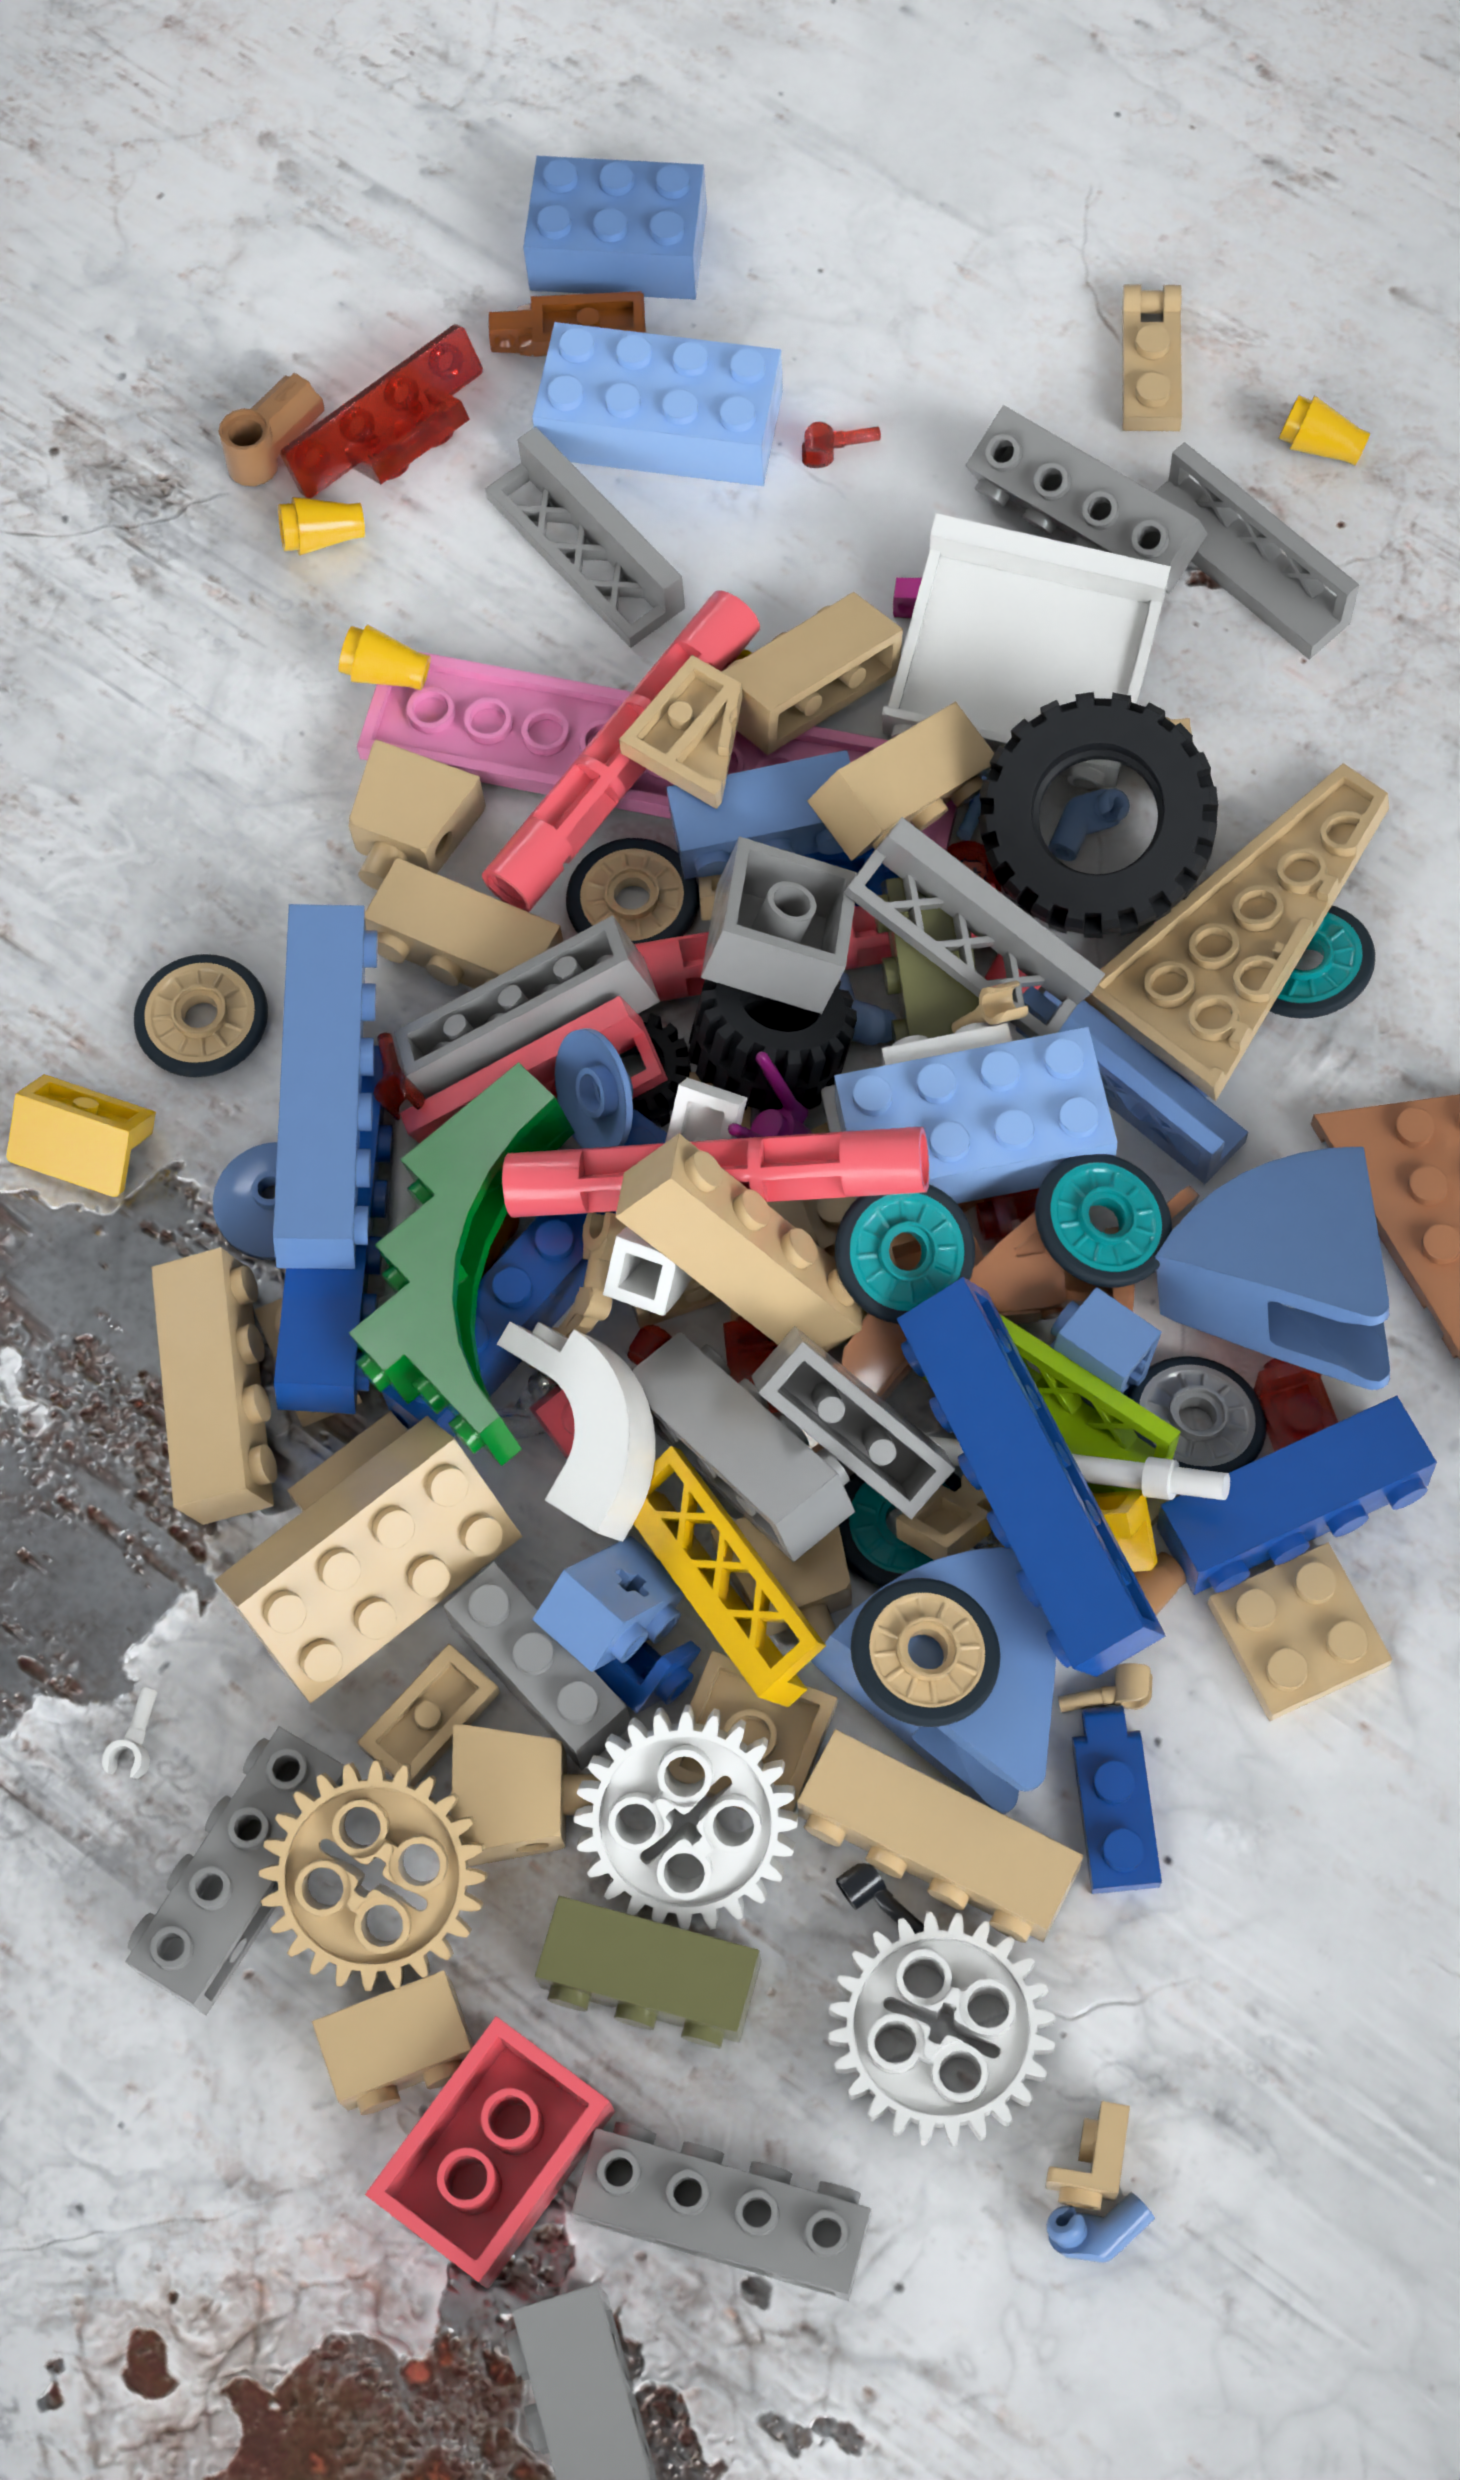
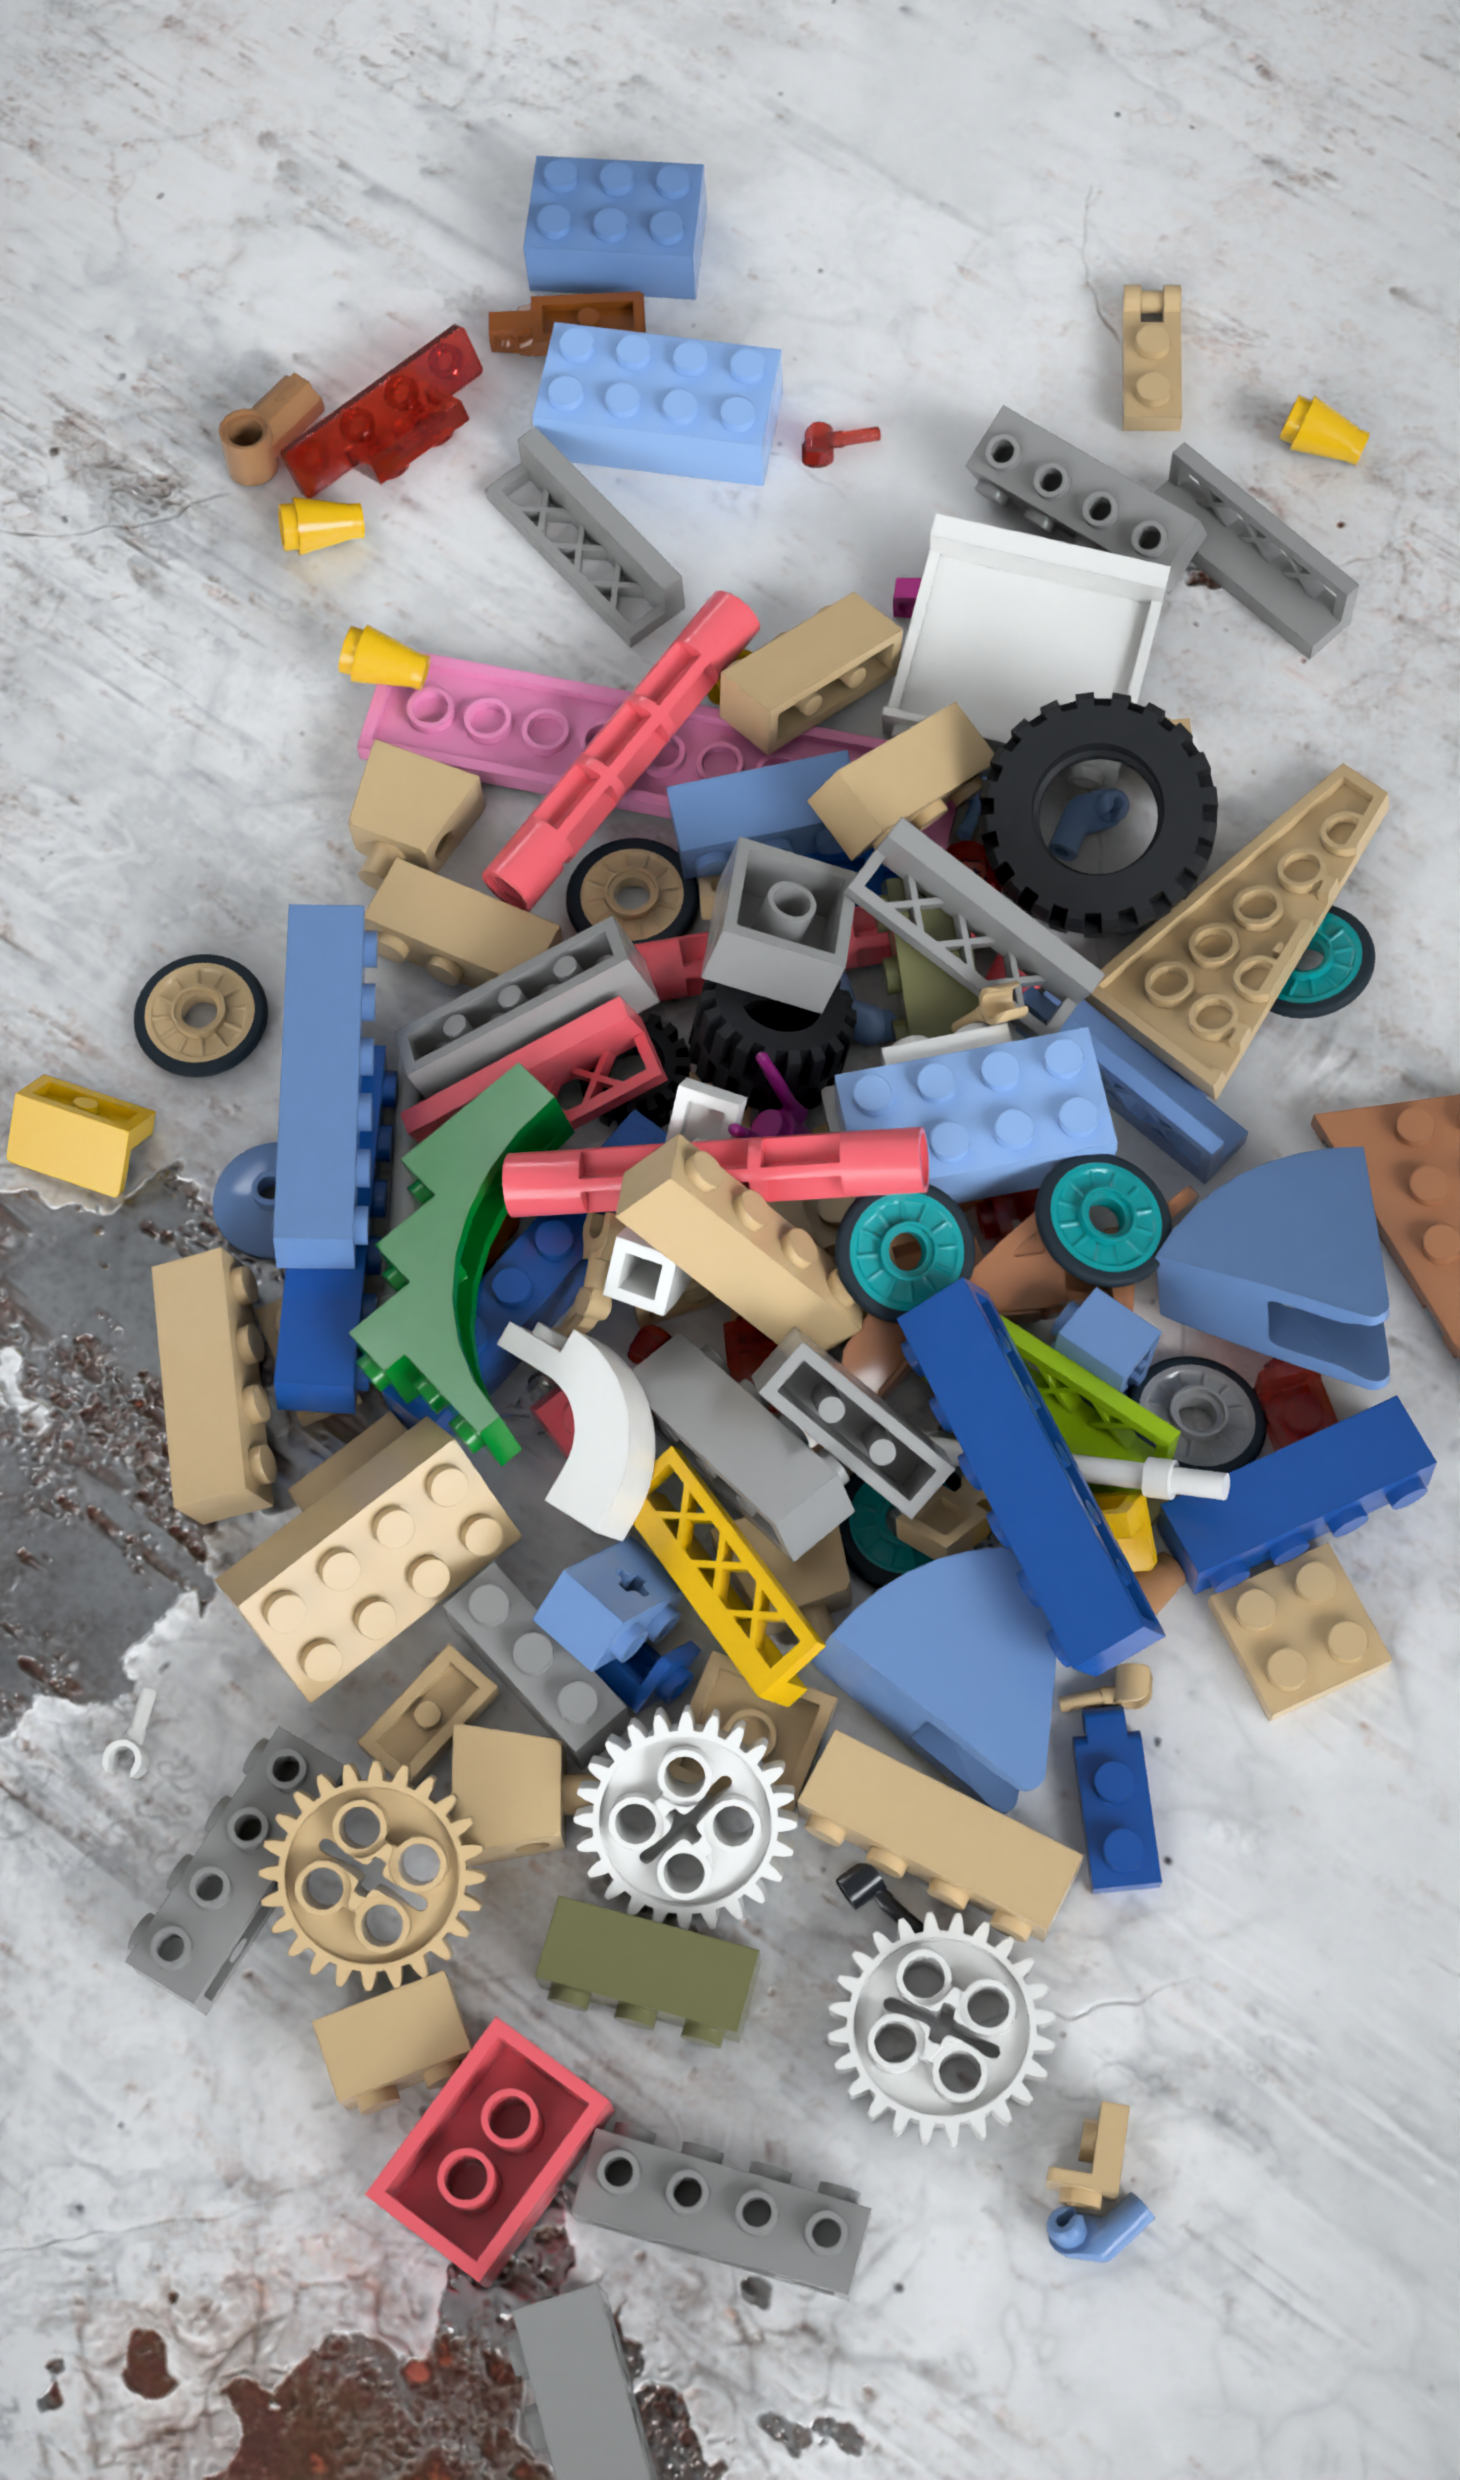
clear red hand [374,1032,425,1121] -> none
medium blue dish [555,1028,633,1148] -> none
tan wing [619,655,743,809] -> none
wheel [851,1578,1000,1727] -> none

